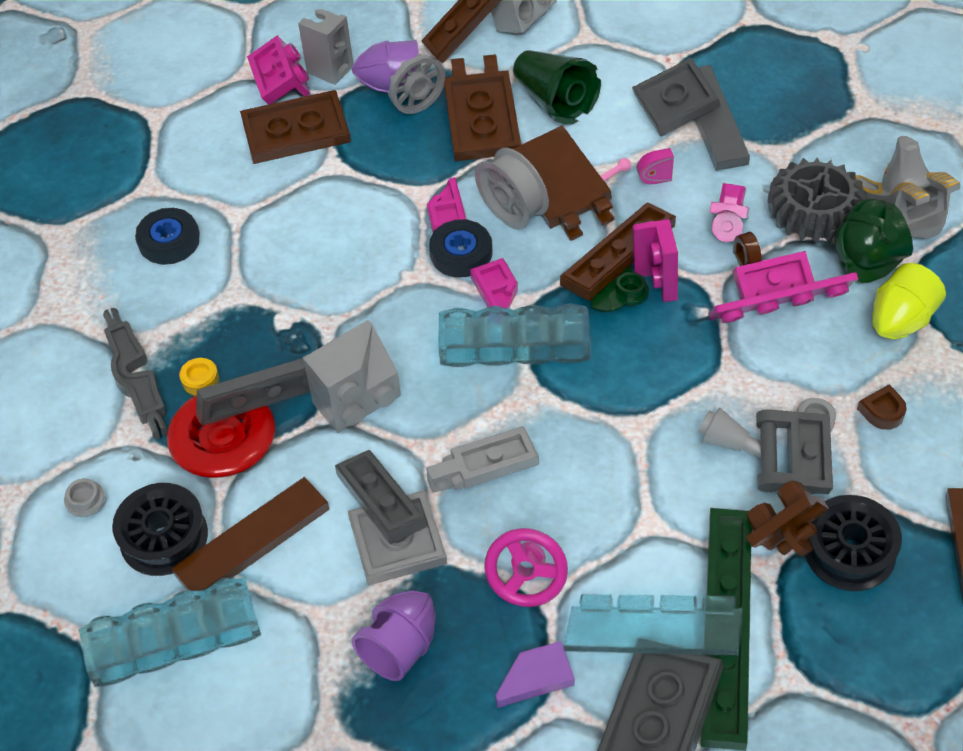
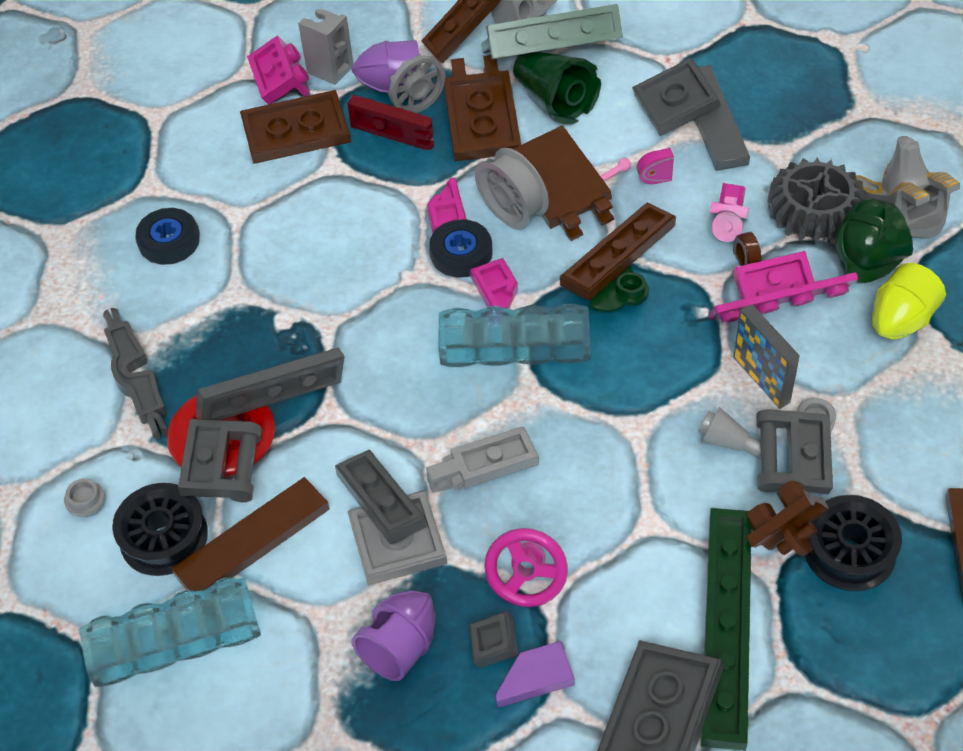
yellow tile [179,358,219,395] -> none
light grey slope [303,320,401,433] -> none
clear light blue windscreen [563,594,743,656] -> none
dark pink bracket [633,219,678,302] -> none
reddish brown tile [857,384,907,430] -> none
none -> dark grey plate [178,419,262,503]
none -> dark red hinge [347,95,434,150]
none -> dark grey tile [469,611,519,668]
none -> sand green fence [481,4,623,60]
none -> dark grey tile [733,304,800,409]

